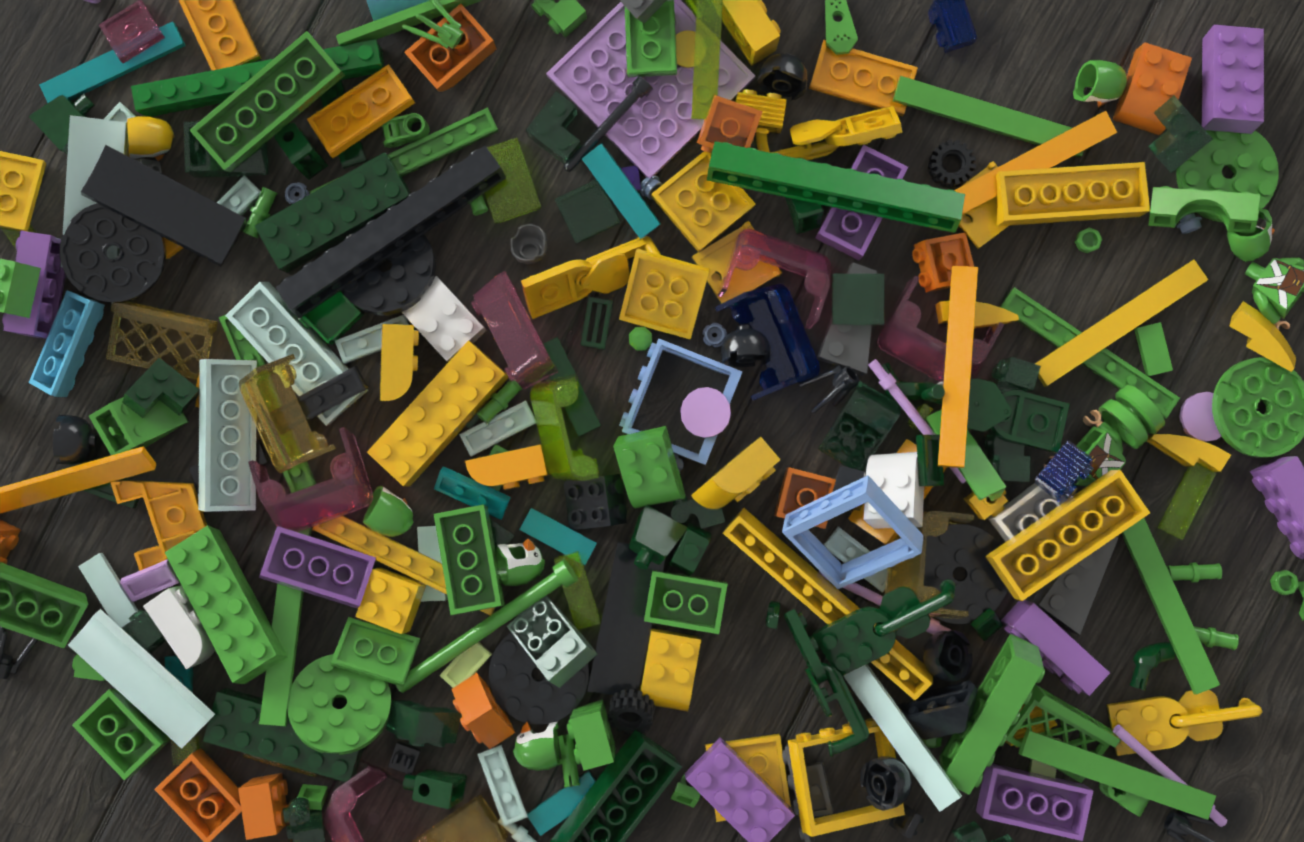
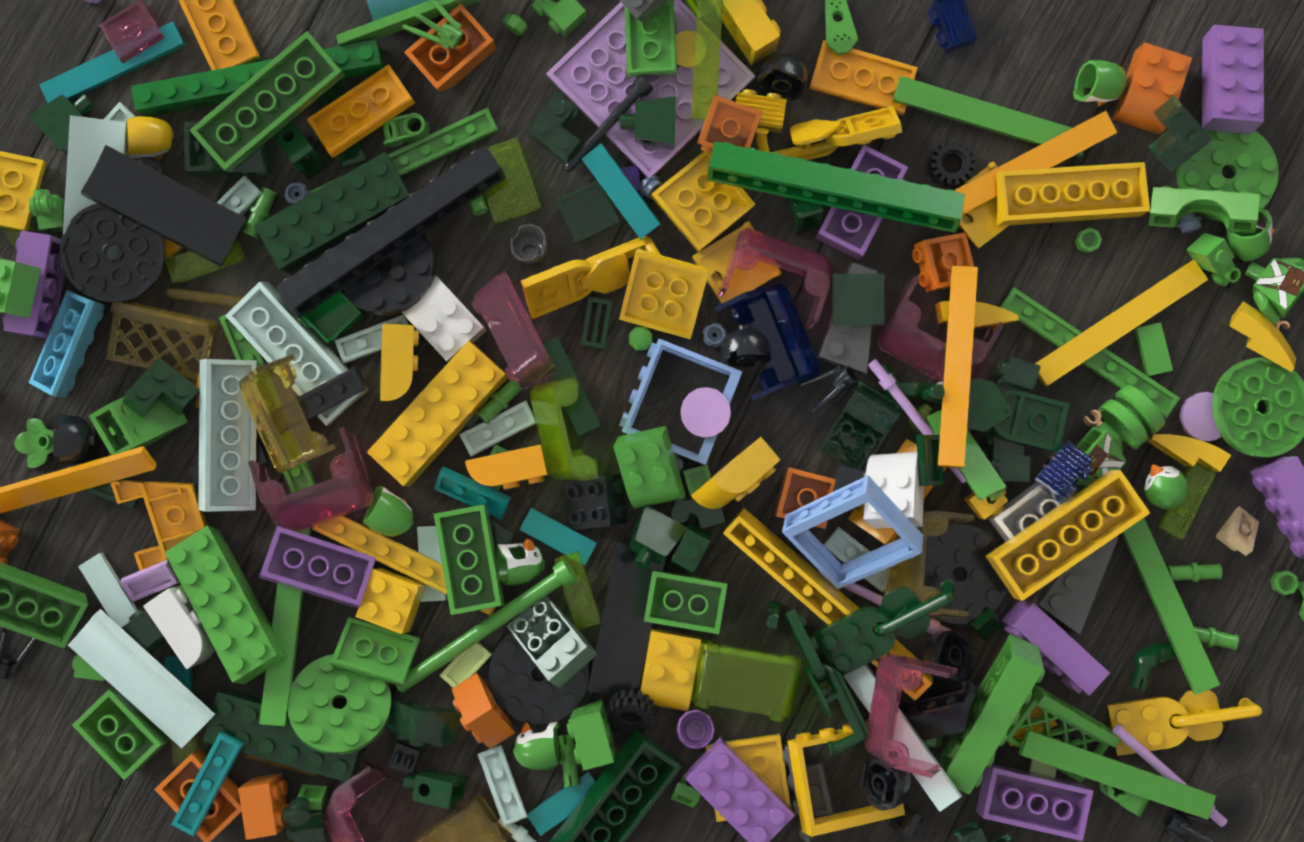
none -> bright green plate [14,418,54,468]
none -> bright green brick [29,189,65,234]
none -> clear neon green tile [165,240,245,284]
none -> clear yellow bar [167,288,243,306]
none -> teal tile [171,731,244,837]
none -> bright green tile [502,13,528,36]
none -> dark green torso [620,96,676,150]
none -> medium lavender hair [676,710,715,749]
none -> bright green plate [683,464,711,495]
none -> clear neon green windscreen [691,639,802,722]
none -> clear pink windscreen [865,654,958,778]
none -> bright green piece [1144,464,1189,509]
none -> bright green brick [1186,233,1241,287]
none -> tan slope [1216,506,1259,556]

